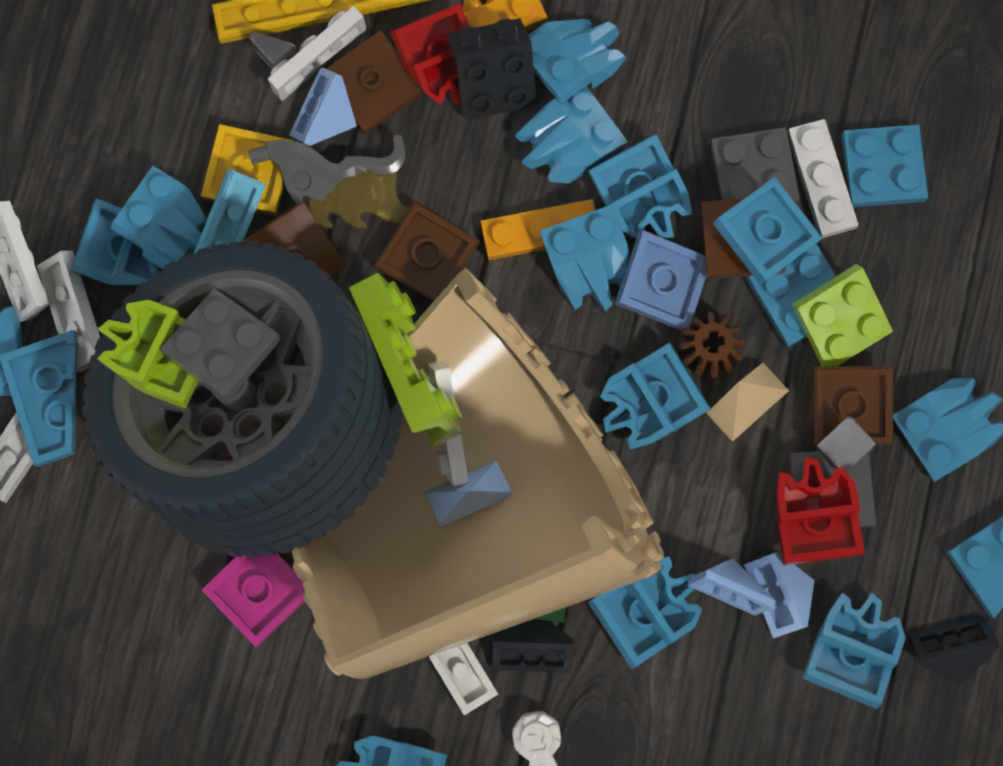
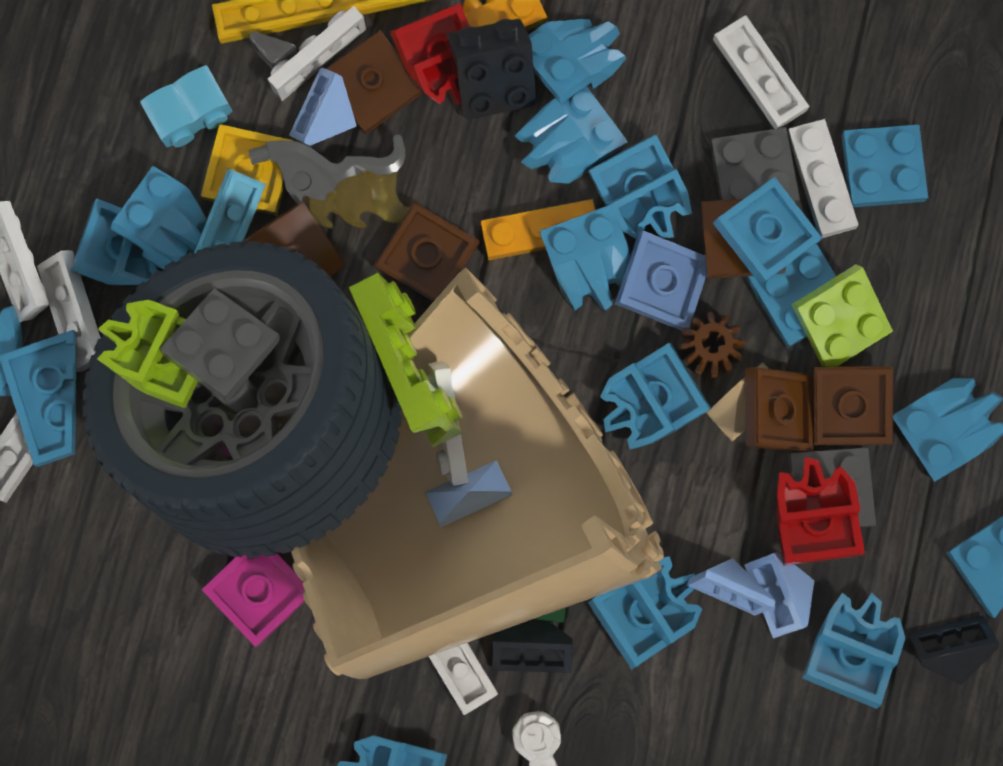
flat silver slope [816,416,876,472] -> none
none -> medium azure brick [140,65,233,147]
none -> white plate [713,15,809,129]
none -> reddish brown plate [745,367,813,453]

